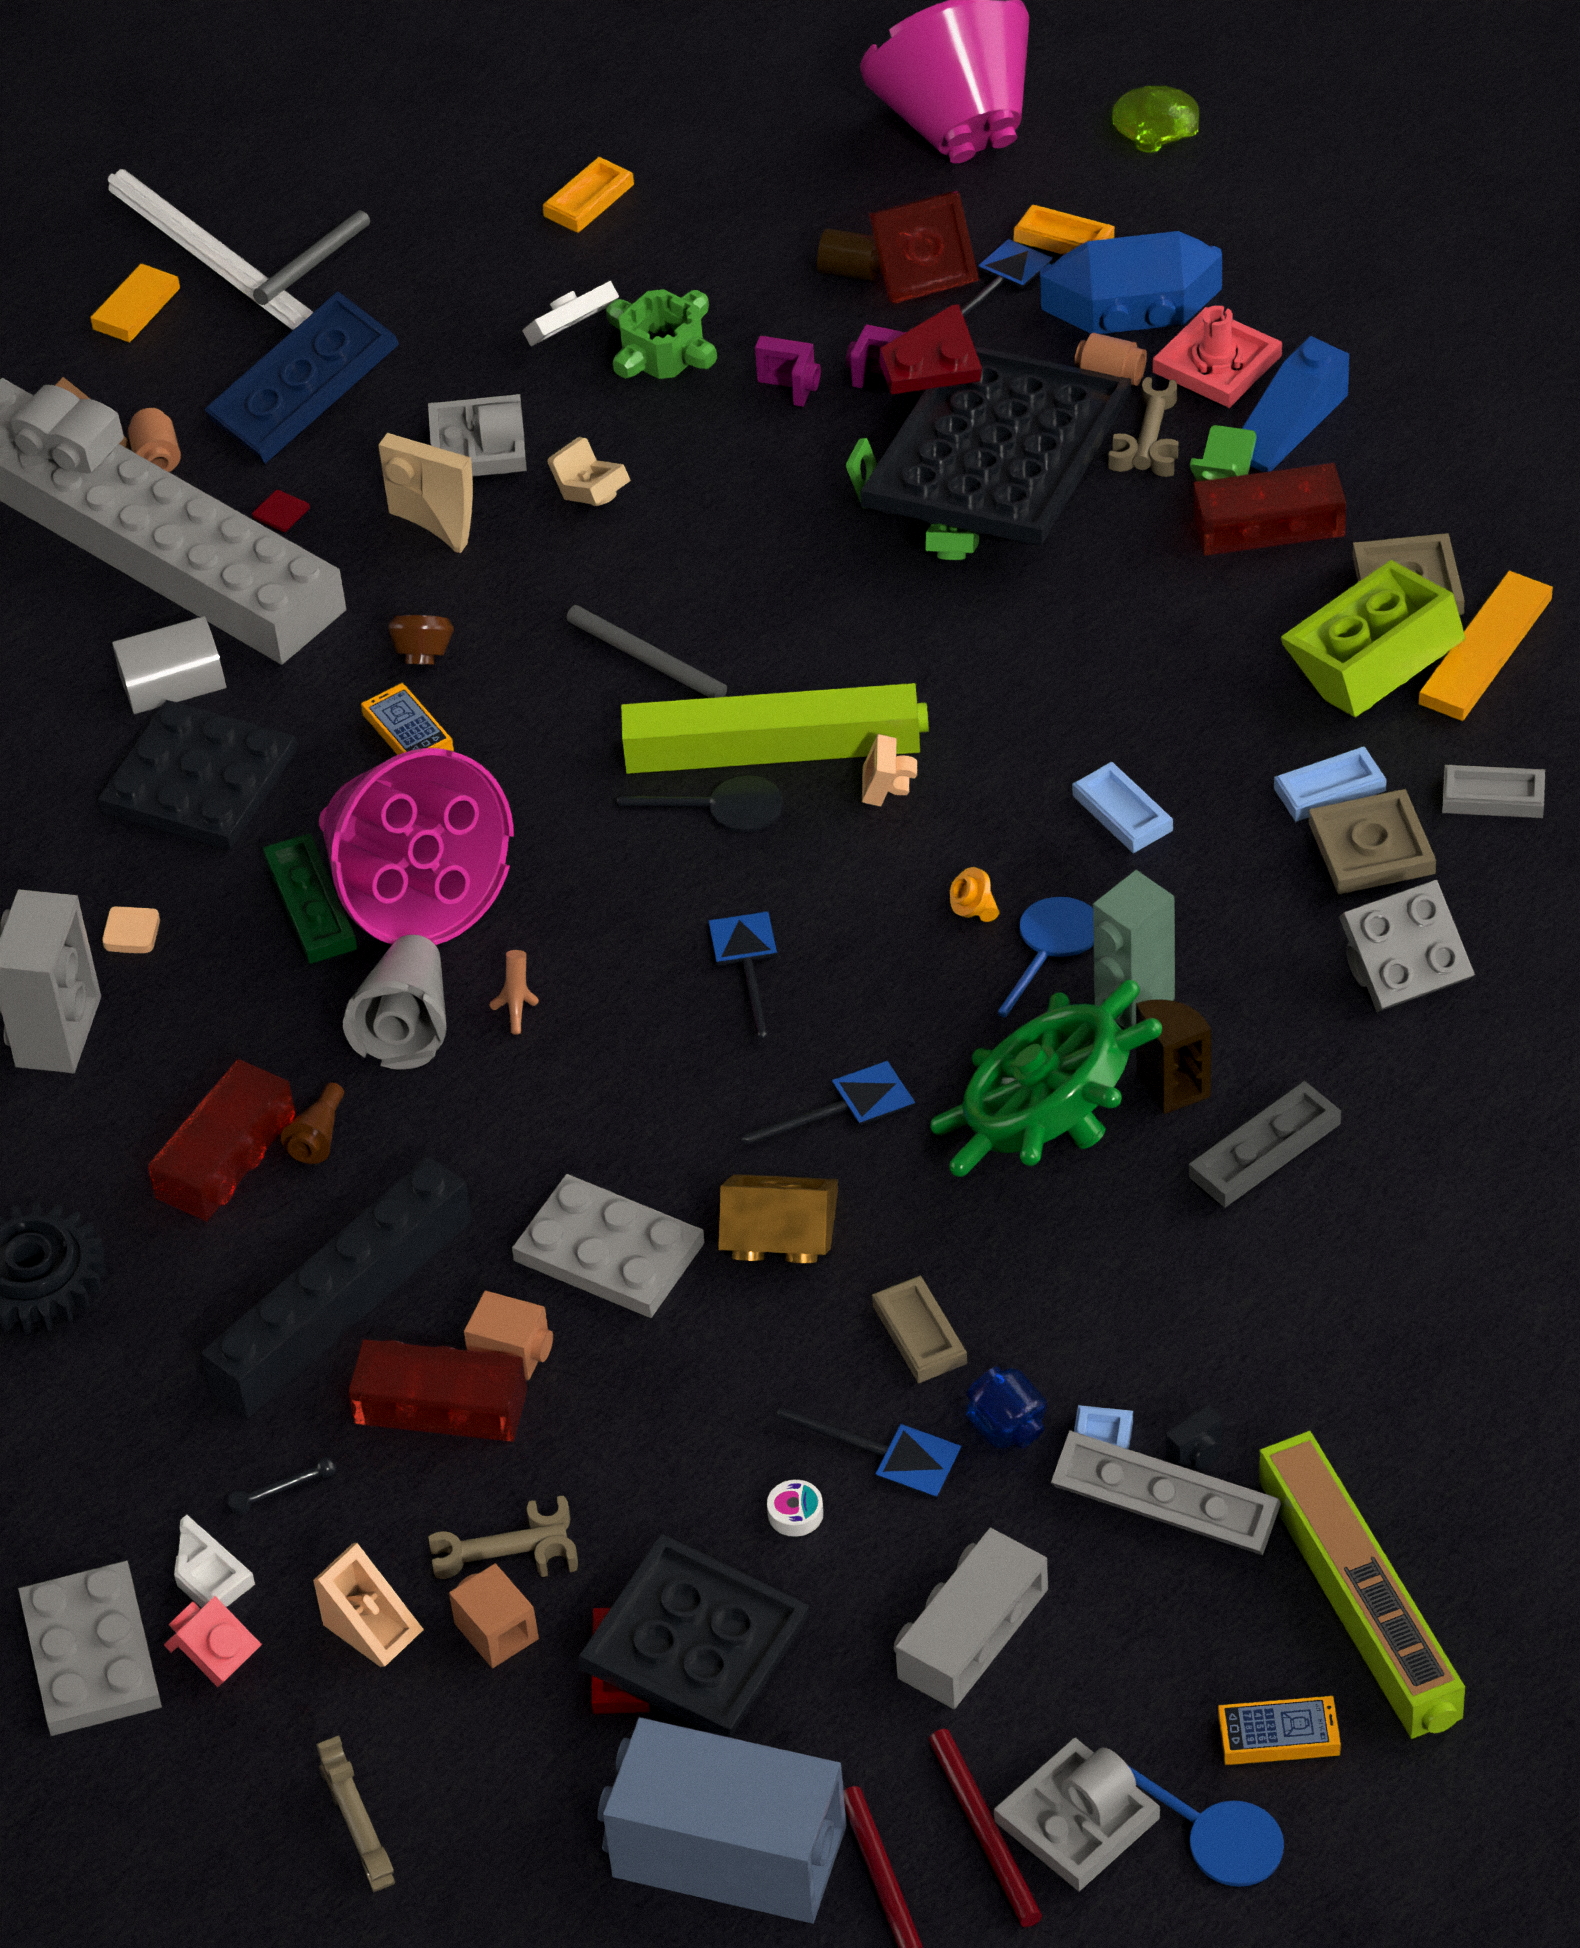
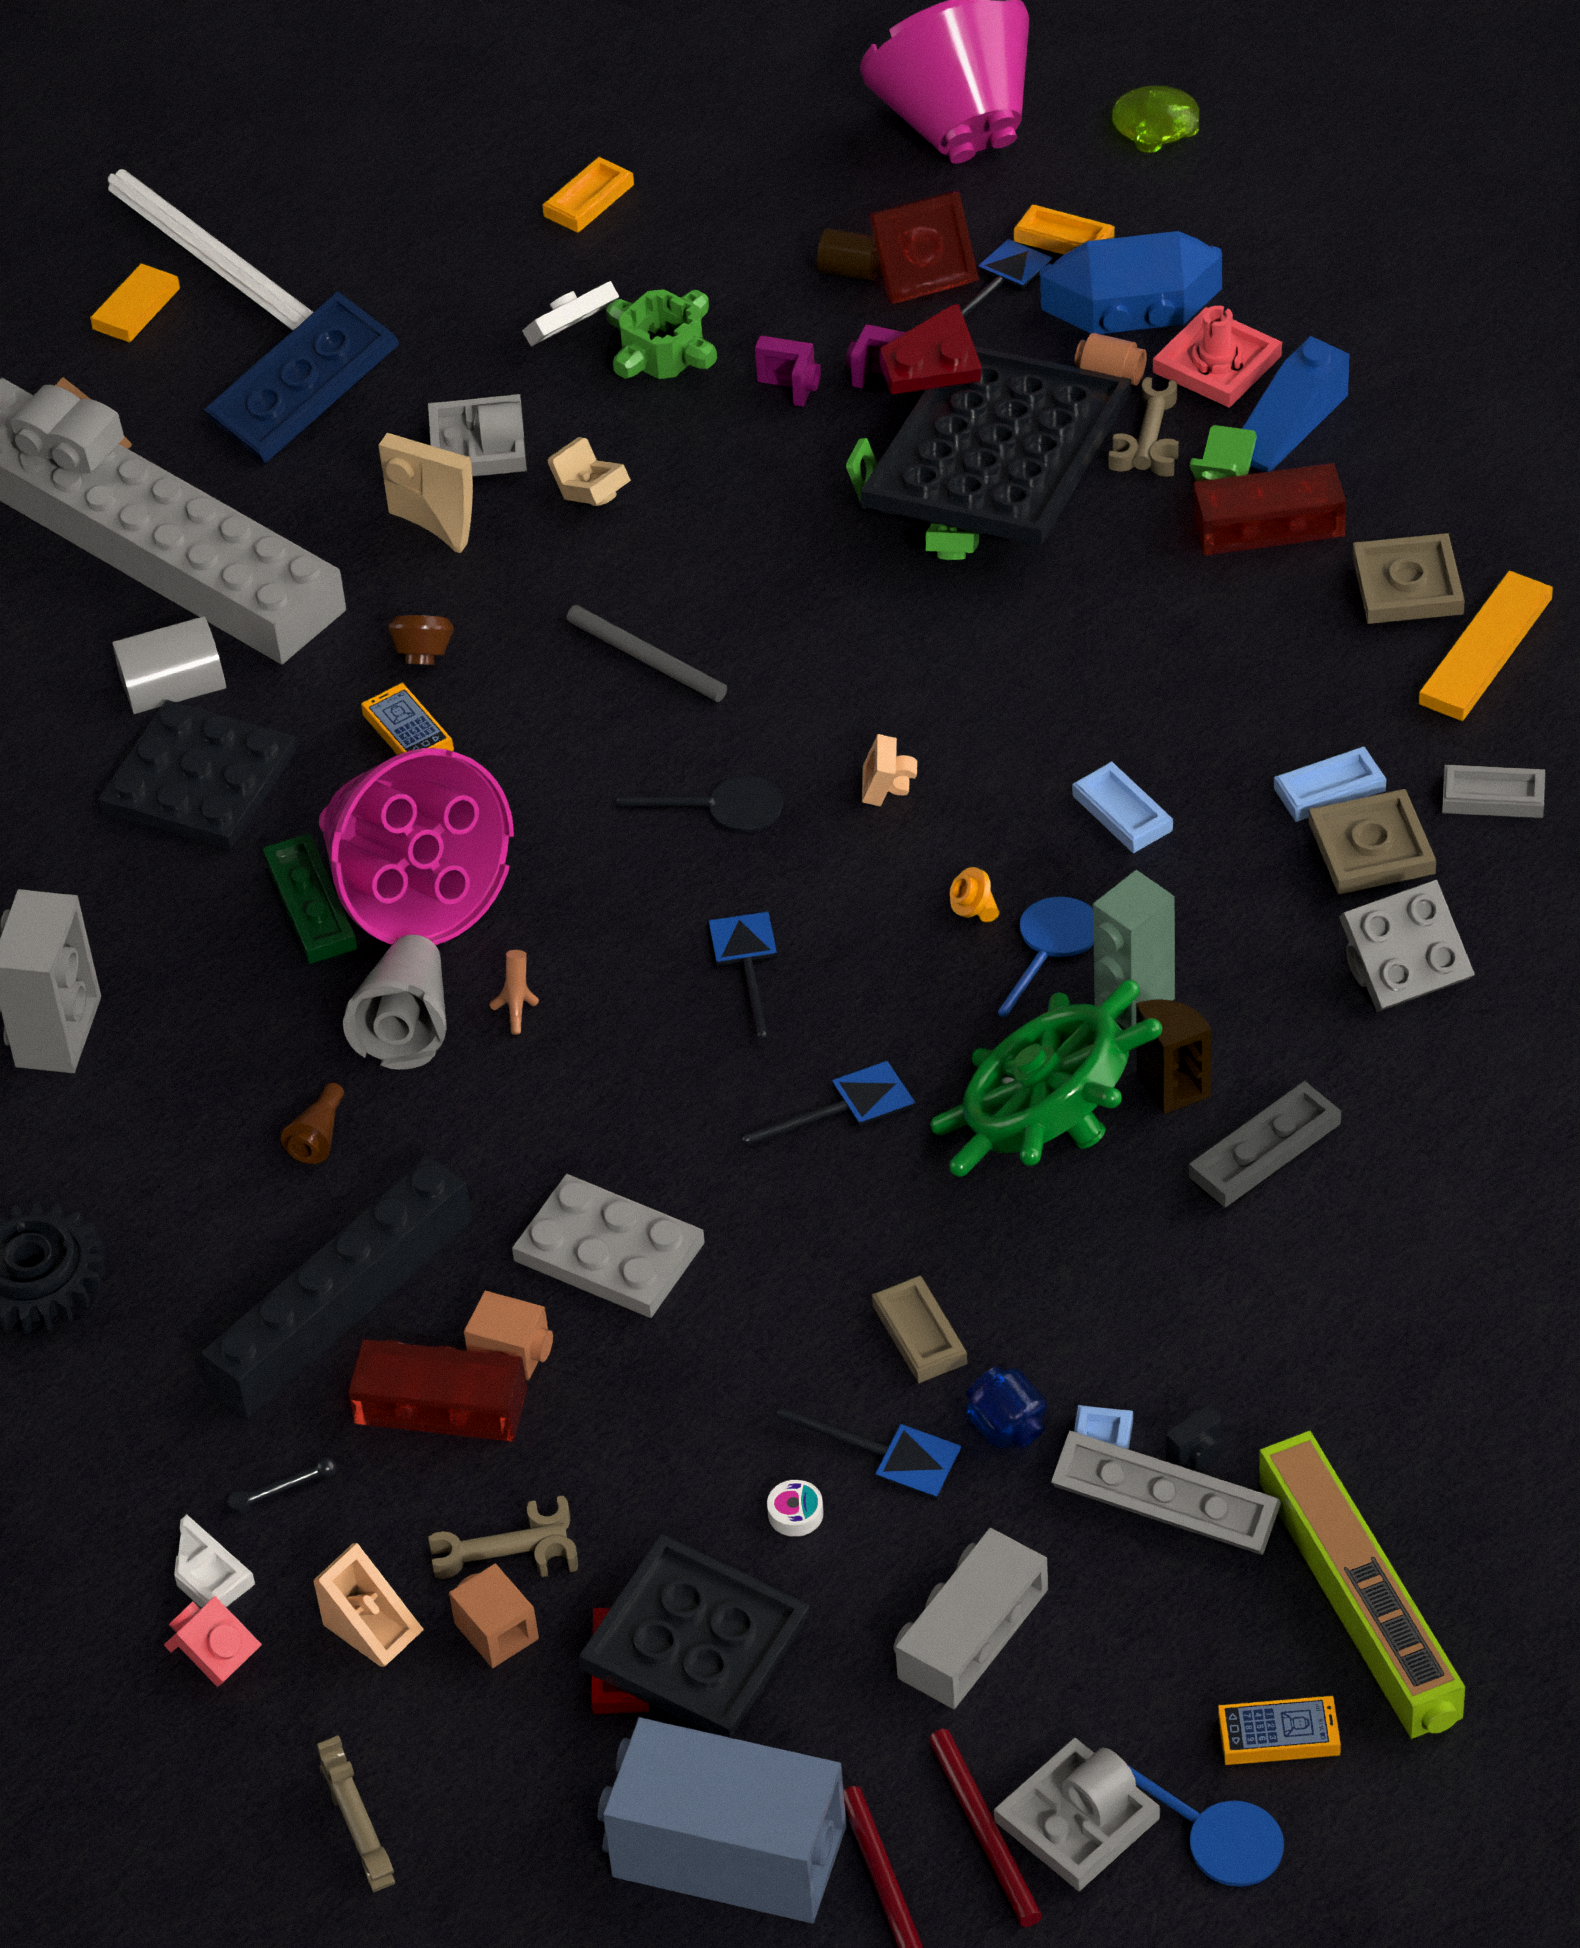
light grey plate [18,1561,162,1736] -> none
light nougat piece [102,906,160,953] -> none
nougat brick [128,408,181,472] -> none
clear red brick [148,1059,295,1222] -> none
dark red piece [252,490,310,532] -> none
dark grey bar [253,210,370,305] -> none
lime brick [621,683,929,774] -> none
pearl gold slope [719,1174,838,1263] -> none
lime slope [1281,560,1466,717] -> none

